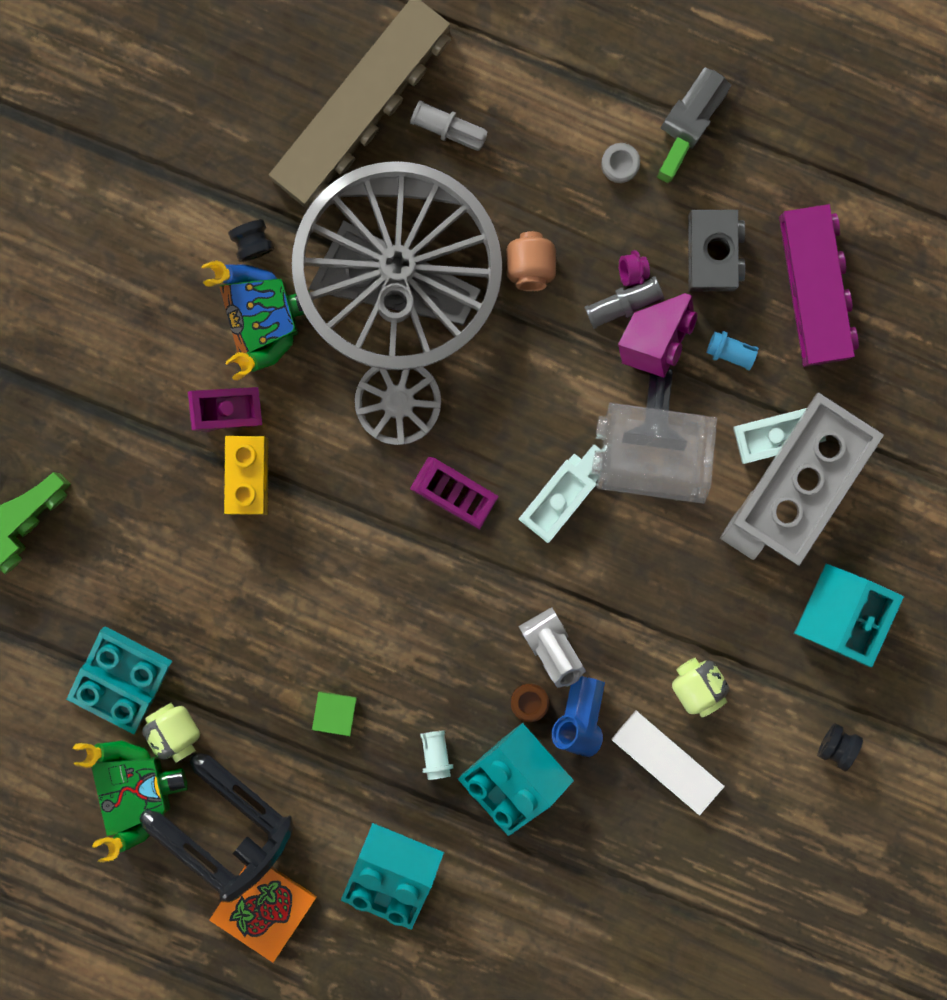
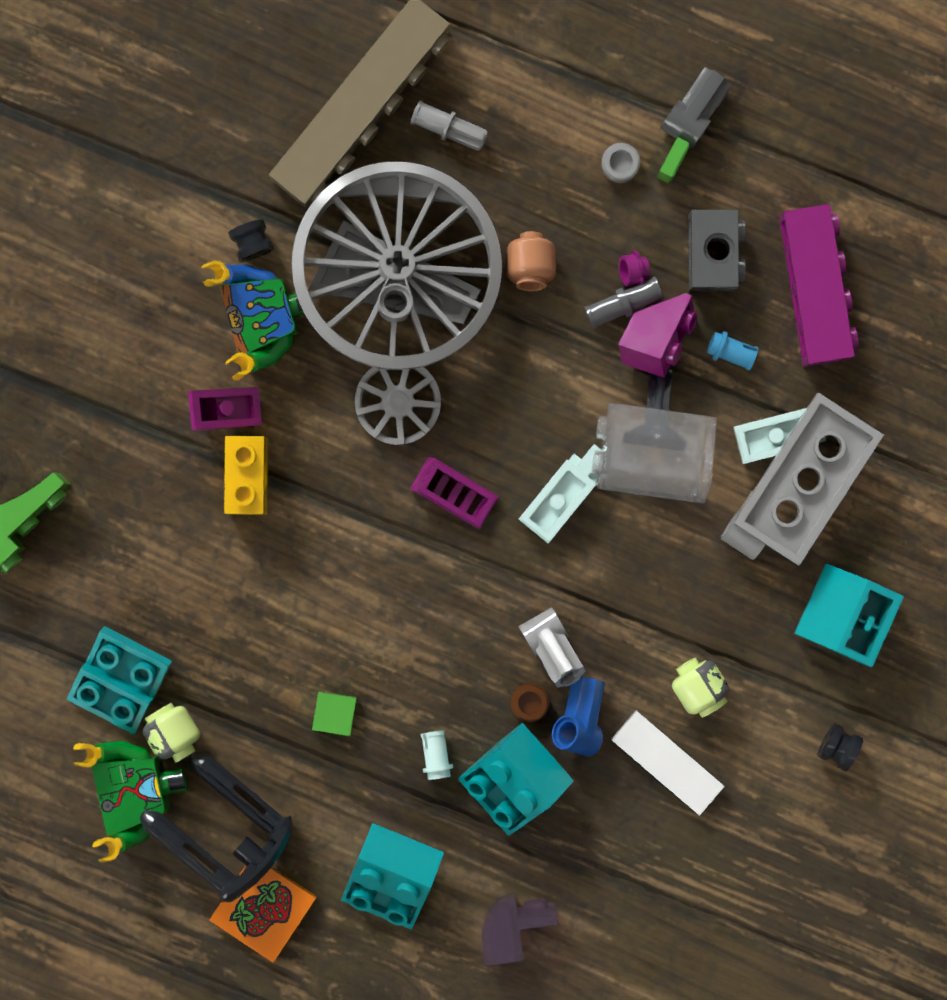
none -> clear purple brick [482,893,558,966]

